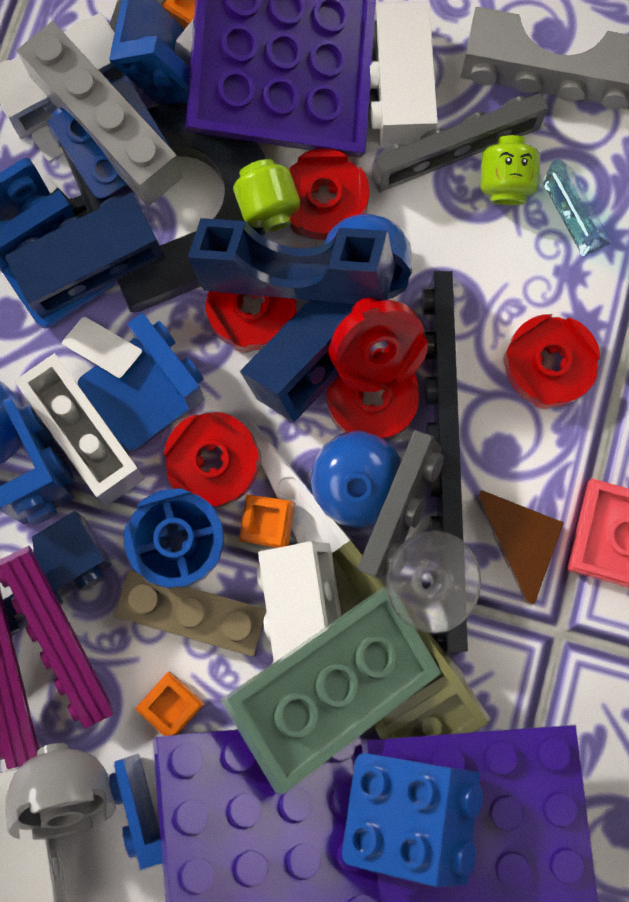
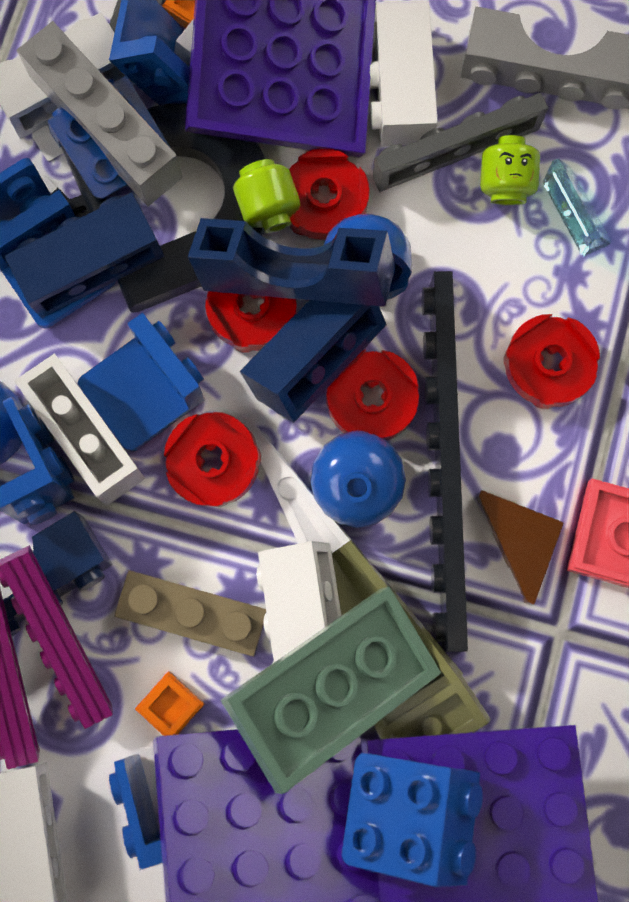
light grey cylinder [5,743,116,840] -> none
white sticker [62,317,142,378] -> none
blue cylinder [124,489,224,589] -> none
orange tile [238,494,296,548] -> none
red plate [328,297,428,392] -> none
dark grey plate [357,430,444,583] -> none
clear dish [387,531,481,633] -> none

